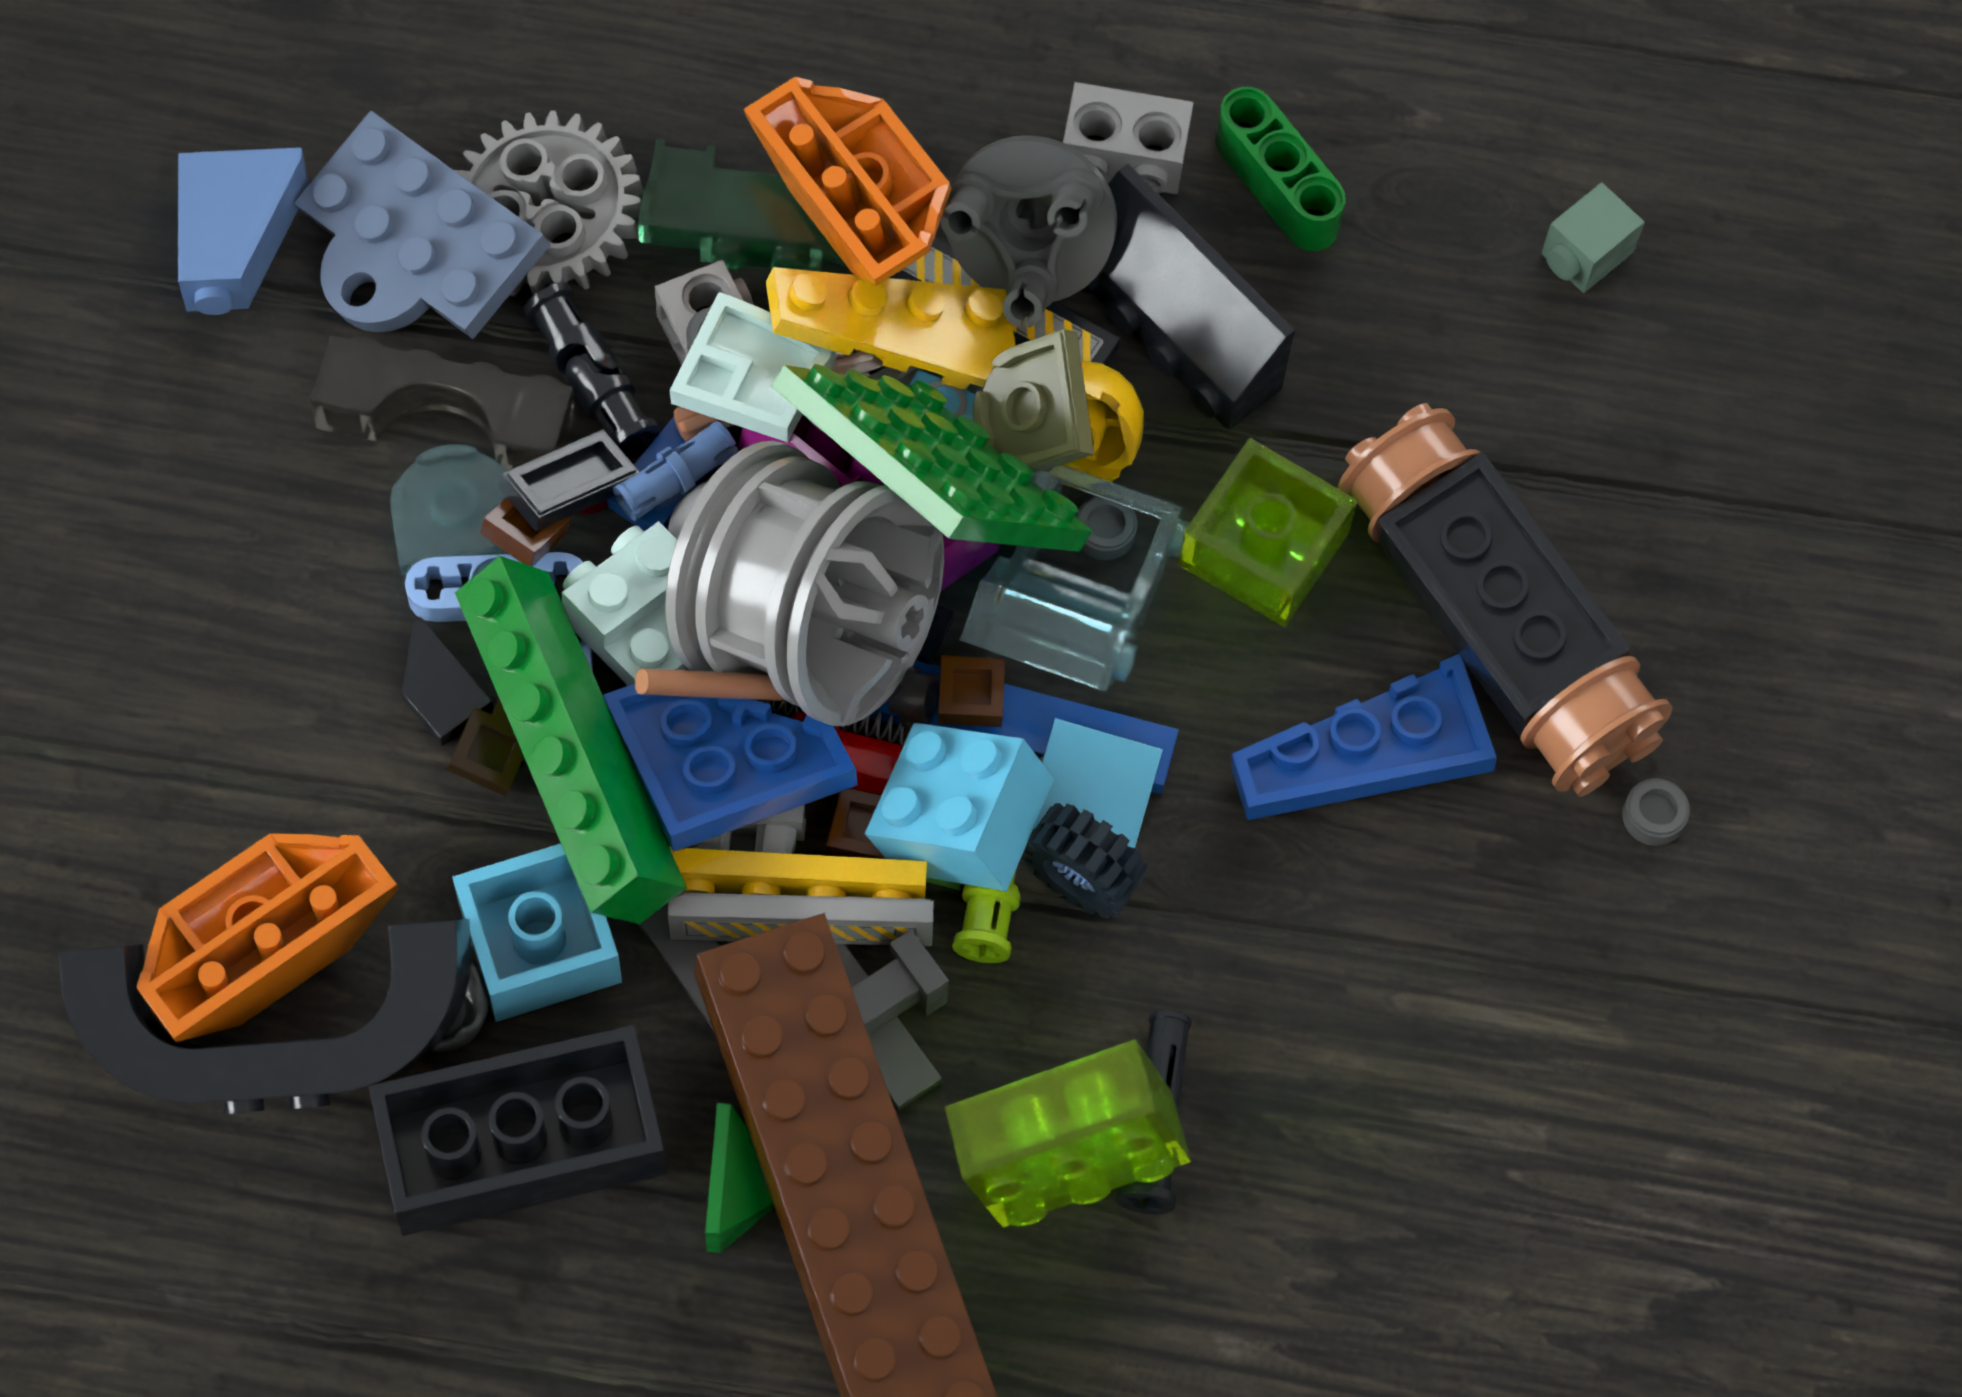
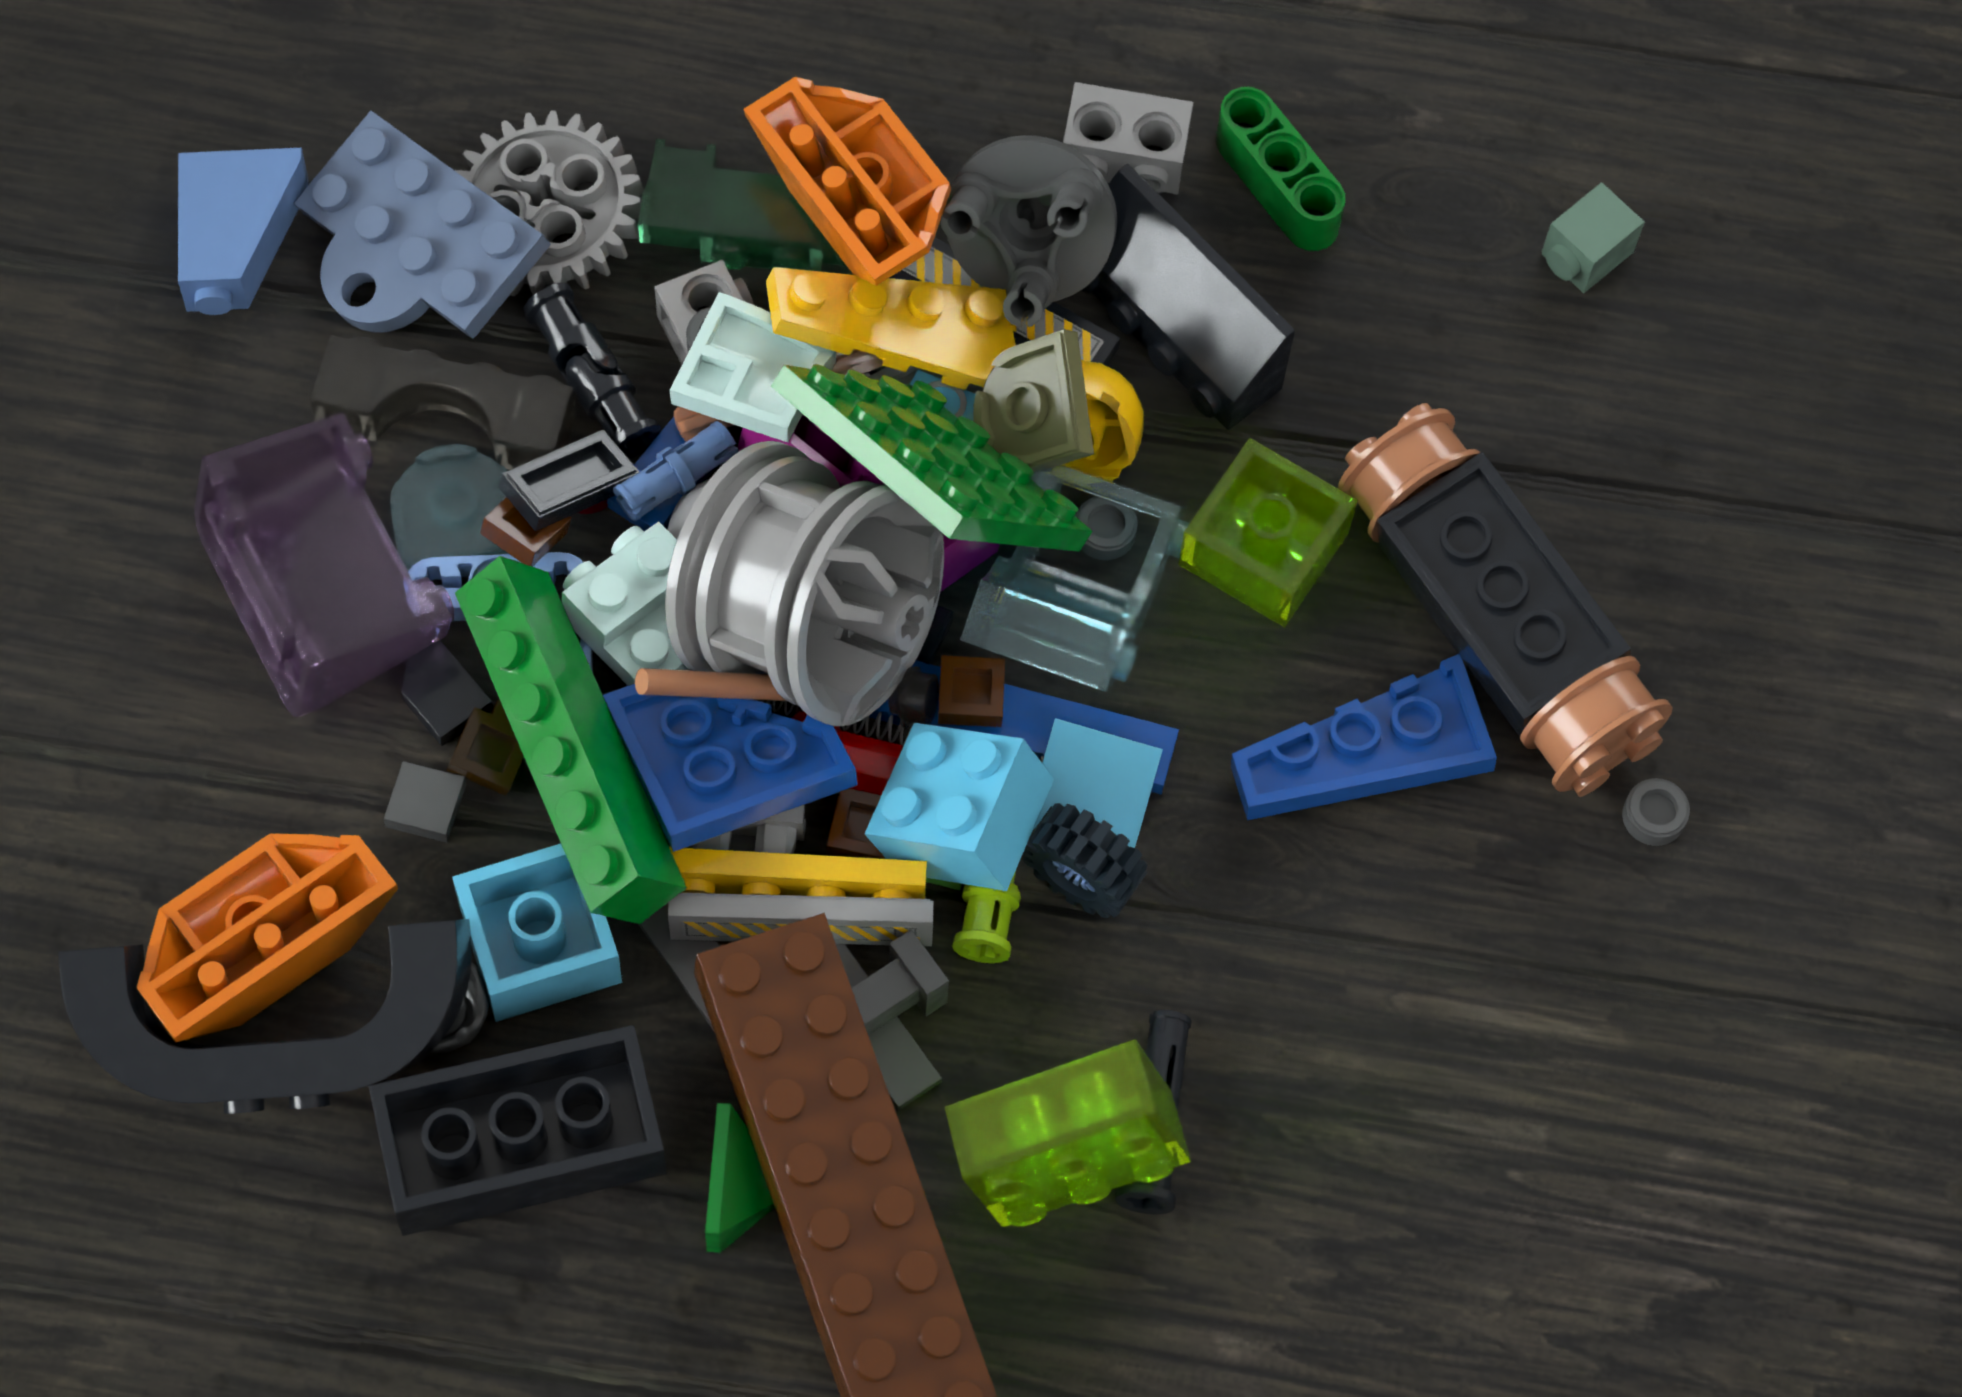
none -> clear purple windscreen [194,413,454,717]
none -> dark grey tile [383,761,467,843]

